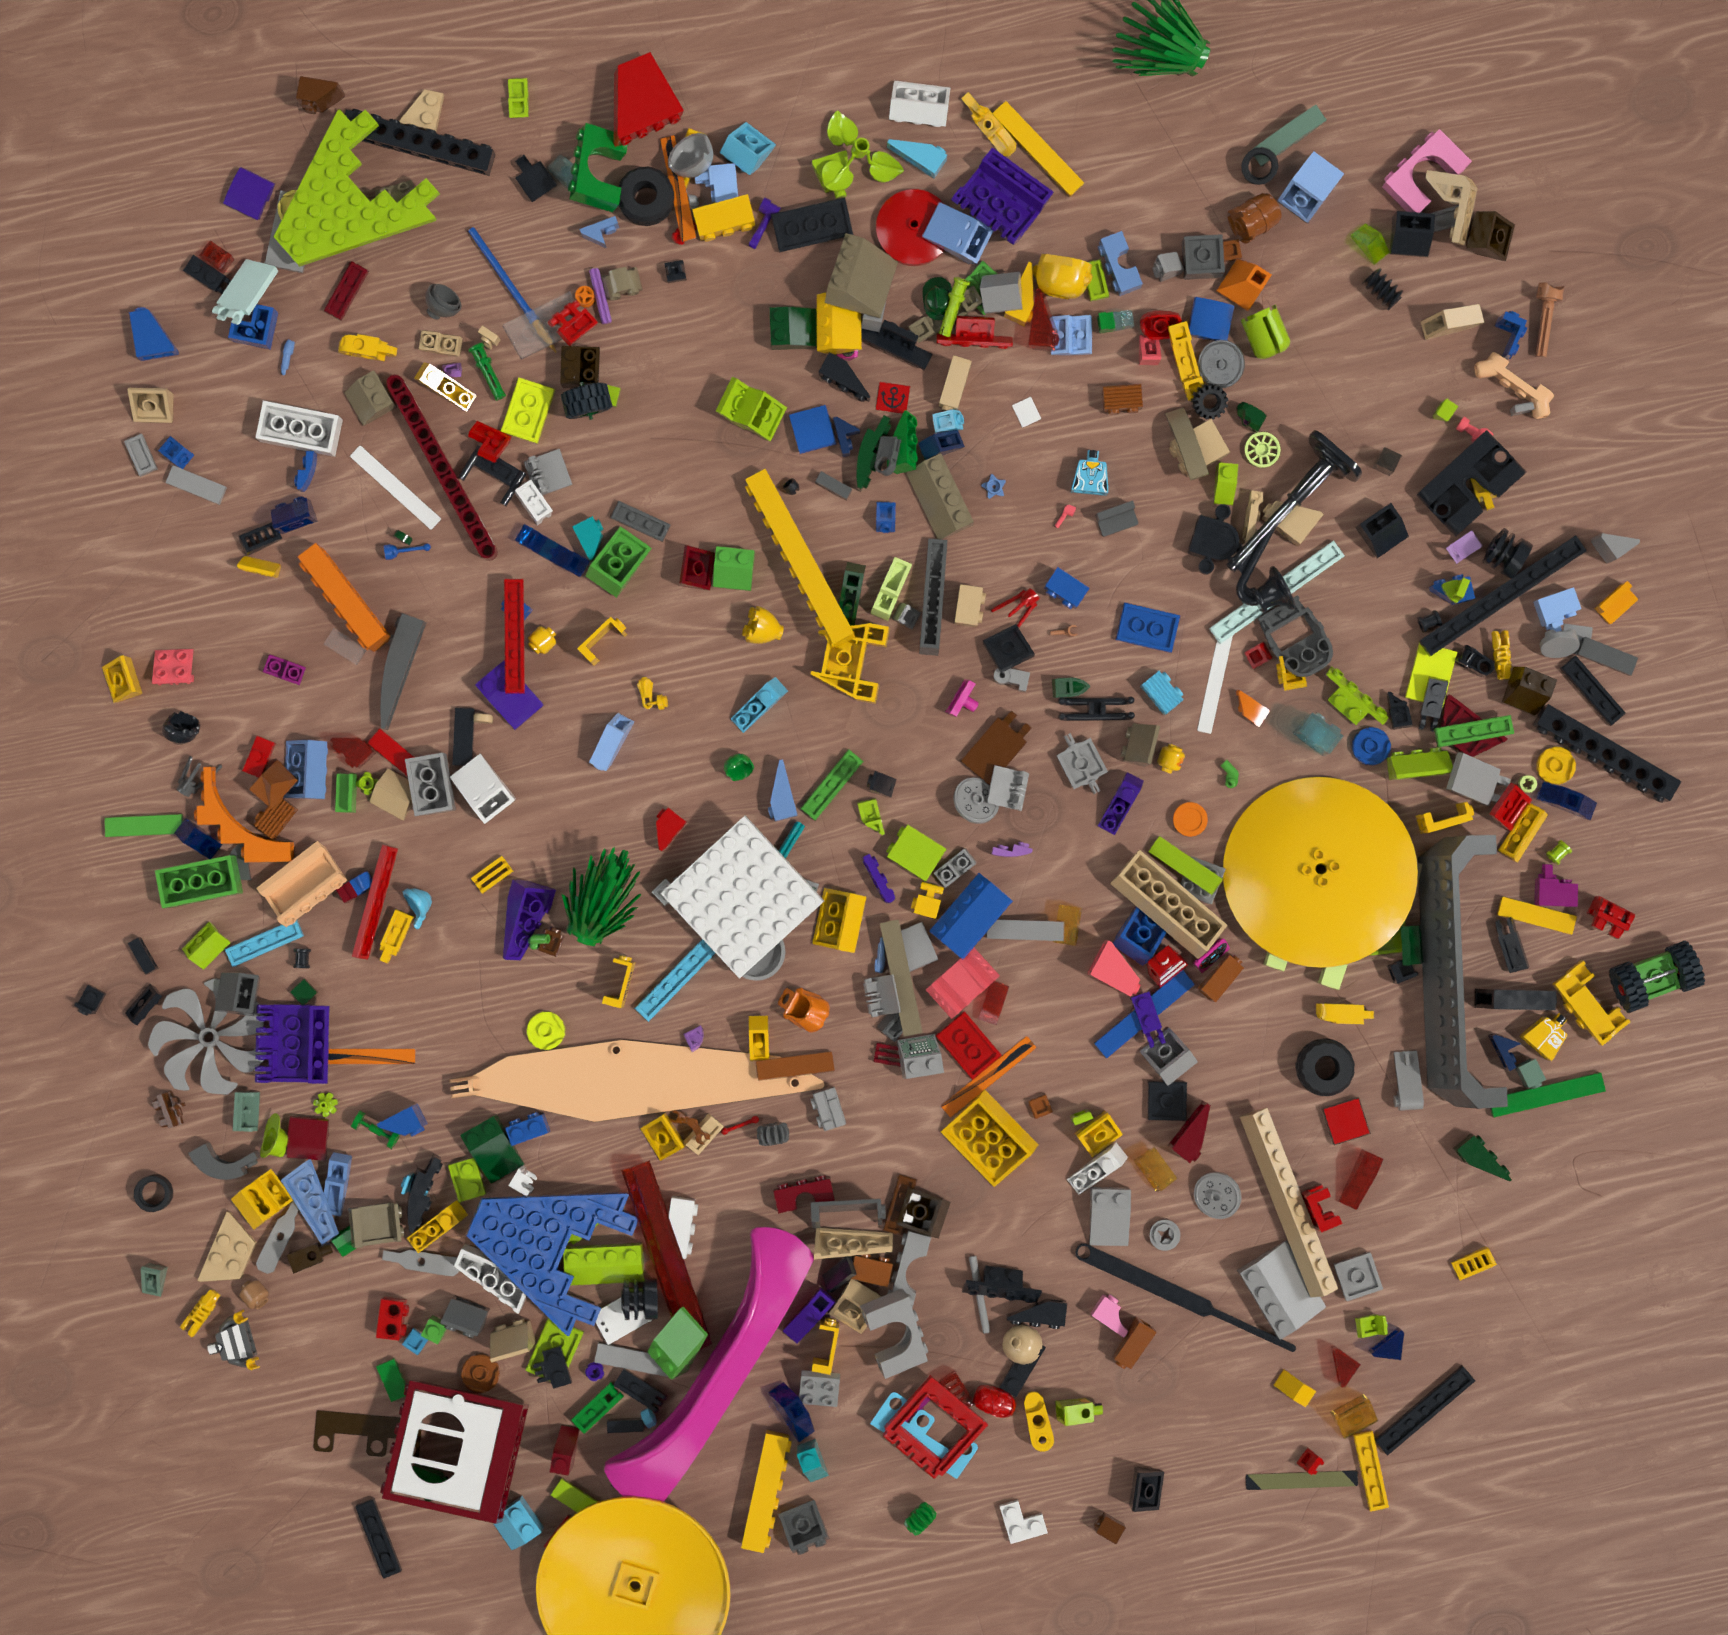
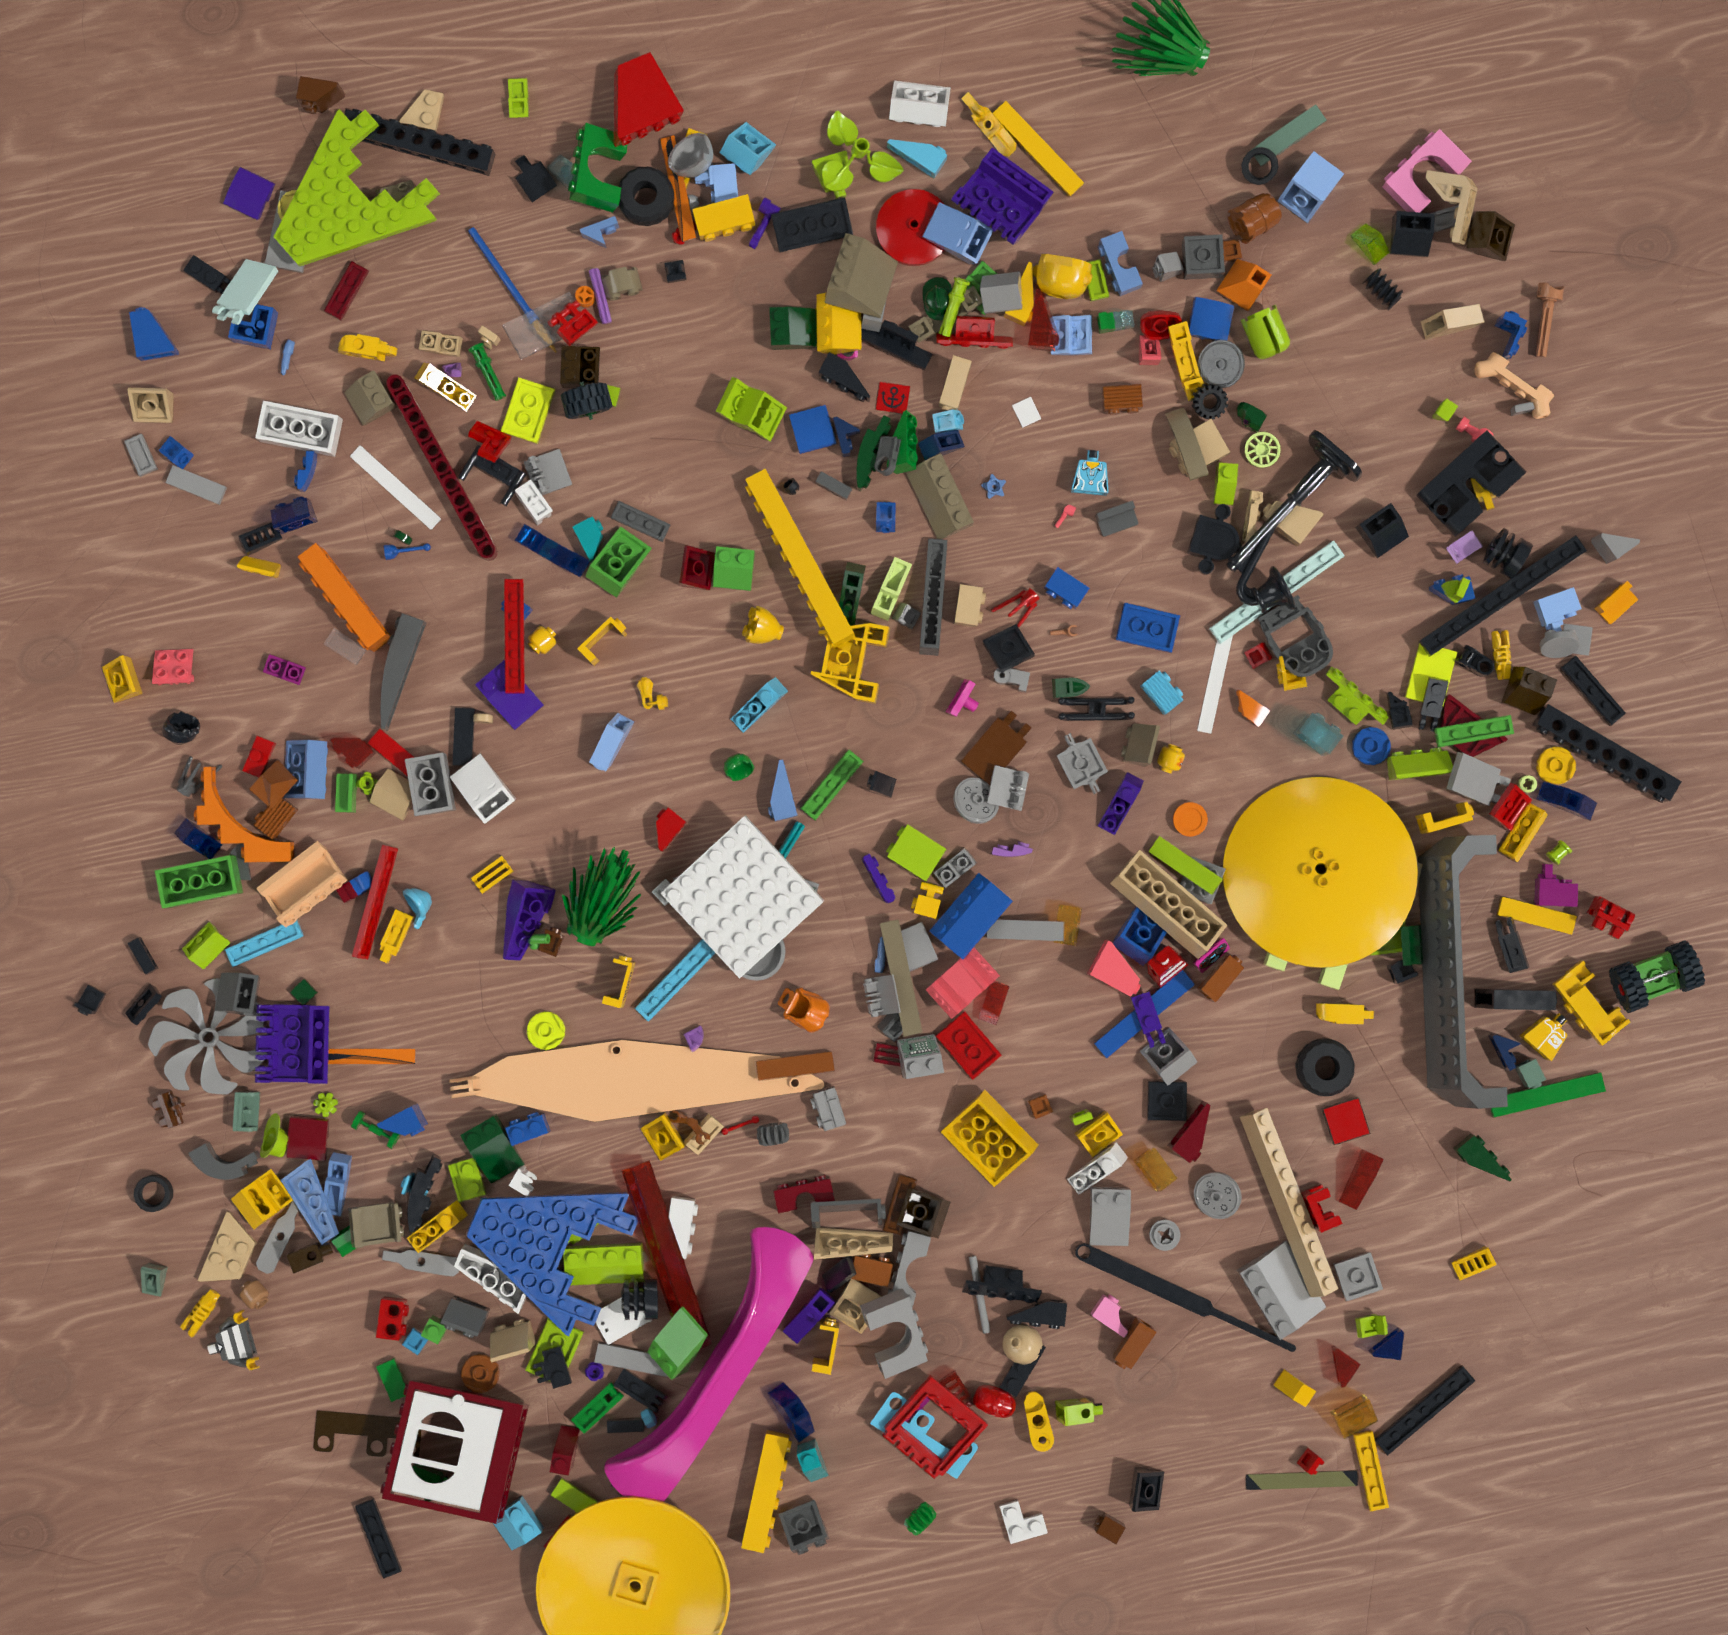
bright green tile [105,814,184,837] -> none
clear red slope [199,241,235,274] -> none
black bush [293,949,311,968] -> none
dark grey piece [425,284,462,320] -> none
yellow slope [749,1016,769,1061] -> none
light grey plate [799,1370,840,1407] -> none
yellow slope [812,888,866,953] -> none
lime slope [857,798,885,835] -> none
orange sticker [941,1036,1036,1117] -> none
bright green arm [1220,760,1239,788] -> none
clear smoke brick [1372,447,1402,476] -> none
light grey door [1393,1051,1424,1111] -> none
black bush [1417,610,1442,633] -> none
dark grey tile [1577,637,1638,676] -> none

